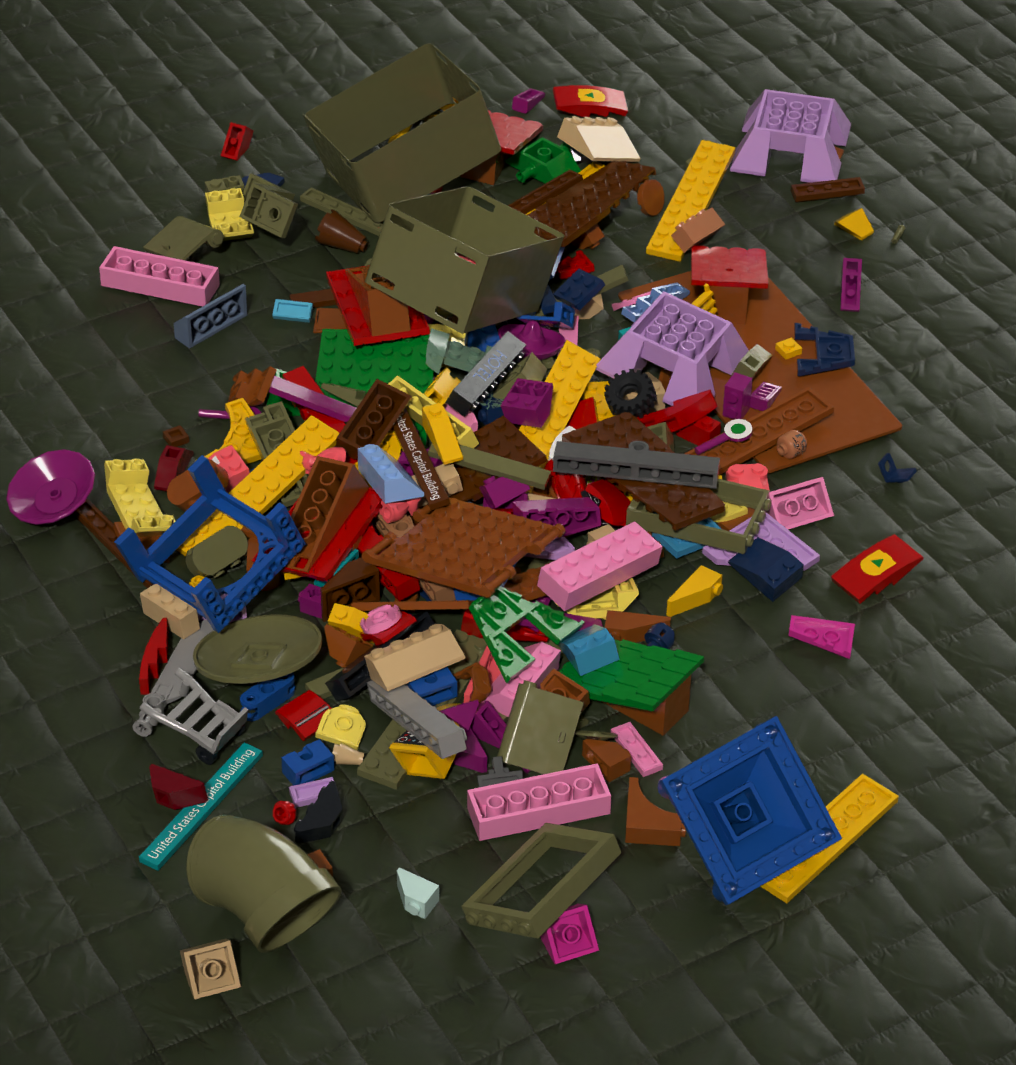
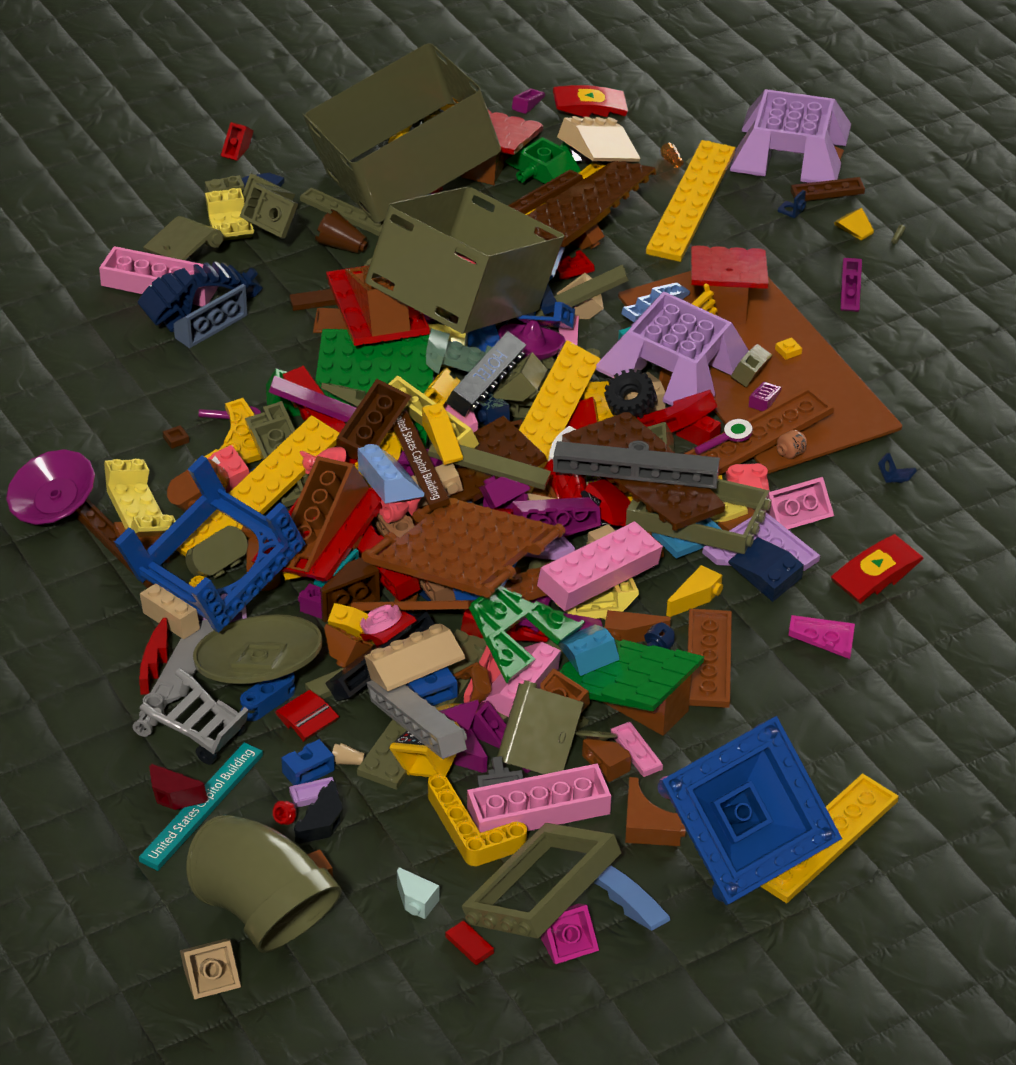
dark red slope [154,445,194,491] -> none
dark orange slope [228,366,277,406] -> none
medium azure tile [272,299,313,323] -> none
light yellow tile [315,705,366,750] -> none
magenta slope [500,378,553,428] -> none
dark blue plate [553,269,605,311] -> none
bright pink piece [612,291,651,311] -> none
dark orange tile [637,179,664,216] -> none
nougat brick [671,208,725,253] -> none
magenta brick [722,372,752,419] -> none
dark blue wing [794,323,855,376] -> none
none -> dark blue piece [138,262,263,332]
none -> yellow beam [428,774,527,866]
none -> red tile [445,920,494,965]
none -> medium blue slope [594,866,670,931]
none -> clear orange cone [660,143,684,168]
none -> dark orange plate [688,609,732,708]
none -> dark blue bracket [778,190,806,218]

